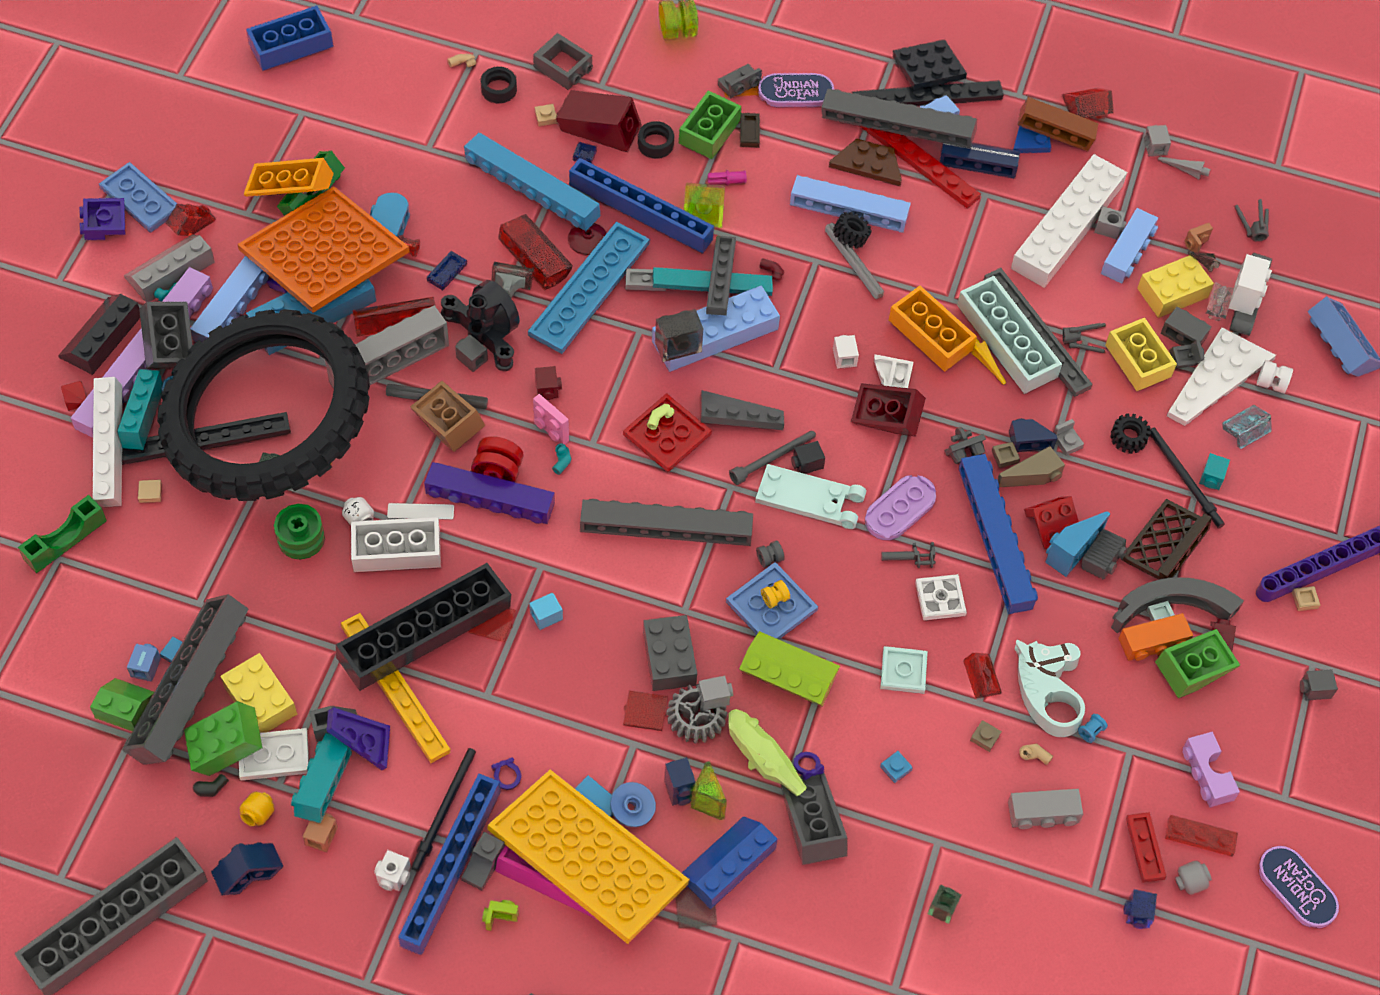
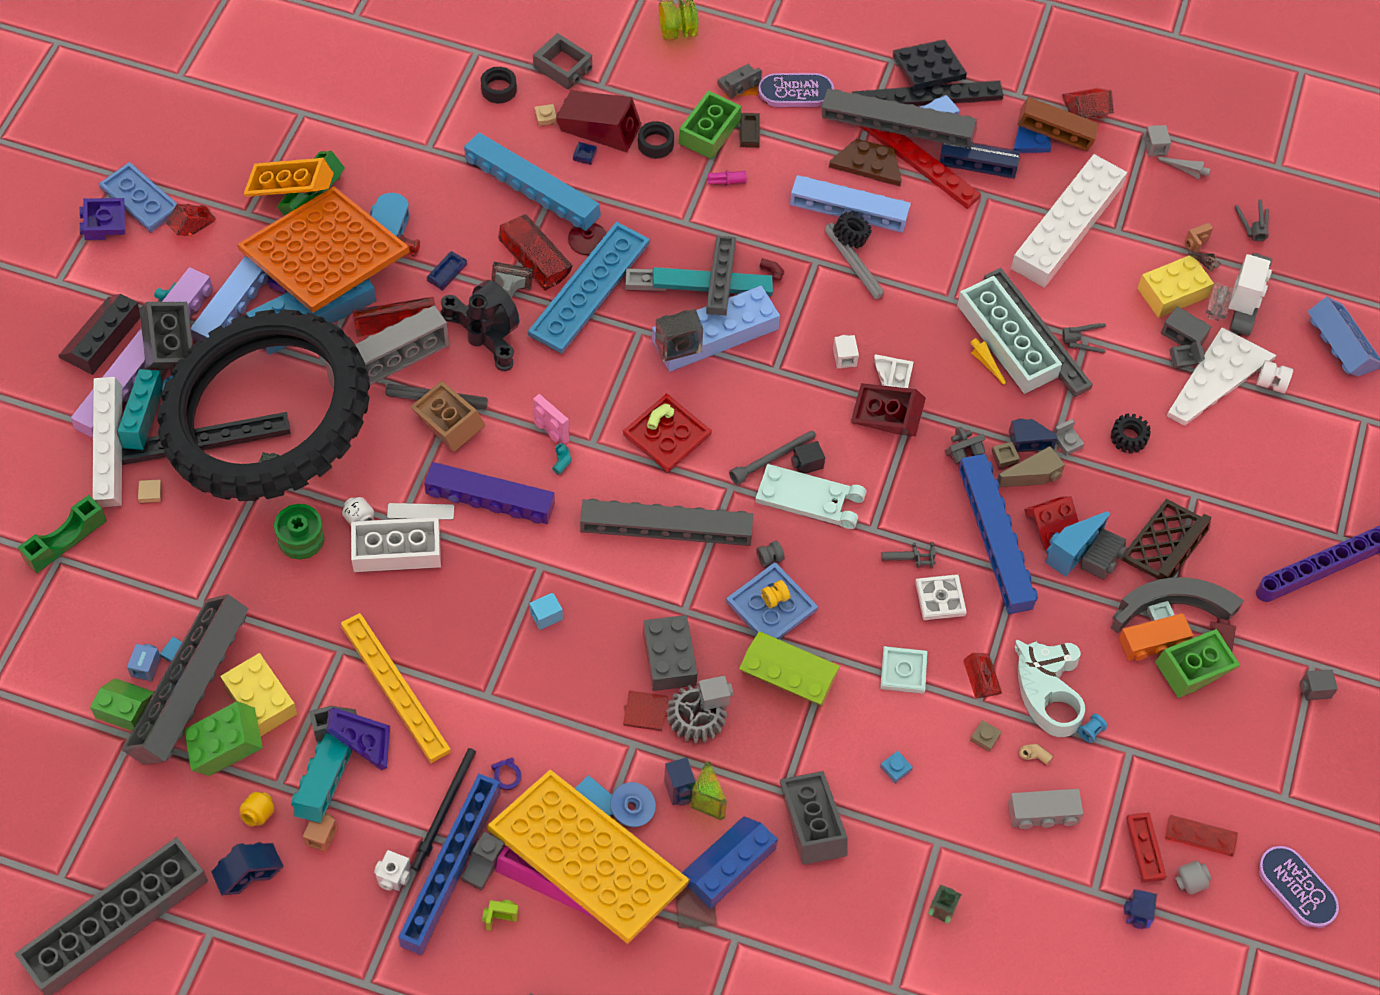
red slope [61,381,87,411] -> none
light grey slope [124,235,215,302] -> none
pearl dark grey arm [193,774,229,797] -> none
white plate [239,728,309,781] -> none
blue brick [246,6,334,71] -> none
black brick [336,563,511,691] -> none
tan arm [447,54,476,68] -> none
dark grey brick [455,335,488,372] -> none
clear red piece [468,608,516,642] -> none
red wheel [471,436,524,482] -> none
dark red brick [535,366,562,400] -> none
blue brick [569,158,714,253] -> none
clear neon green slope [684,183,725,228] -> none
dark grey wing [701,390,784,430] -> none
yellowish green piece [728,709,806,796] -> none
dark purple piece [793,752,824,780] -> none
lavender tile [865,475,936,540] -> none
light orange brick [889,286,977,372] -> none
light grey brick [1094,206,1127,239] -> none
light blue brick [1101,208,1158,284] -> none
light yellow brick [1105,318,1177,391] -> none
black bar [1150,427,1225,529] -> none
lavender arch [1183,732,1240,808] -> none
teal brick [1199,453,1230,490] -> none
clear light blue bracket [1222,405,1272,449] -> none
tan tile [1292,586,1320,611] -> none

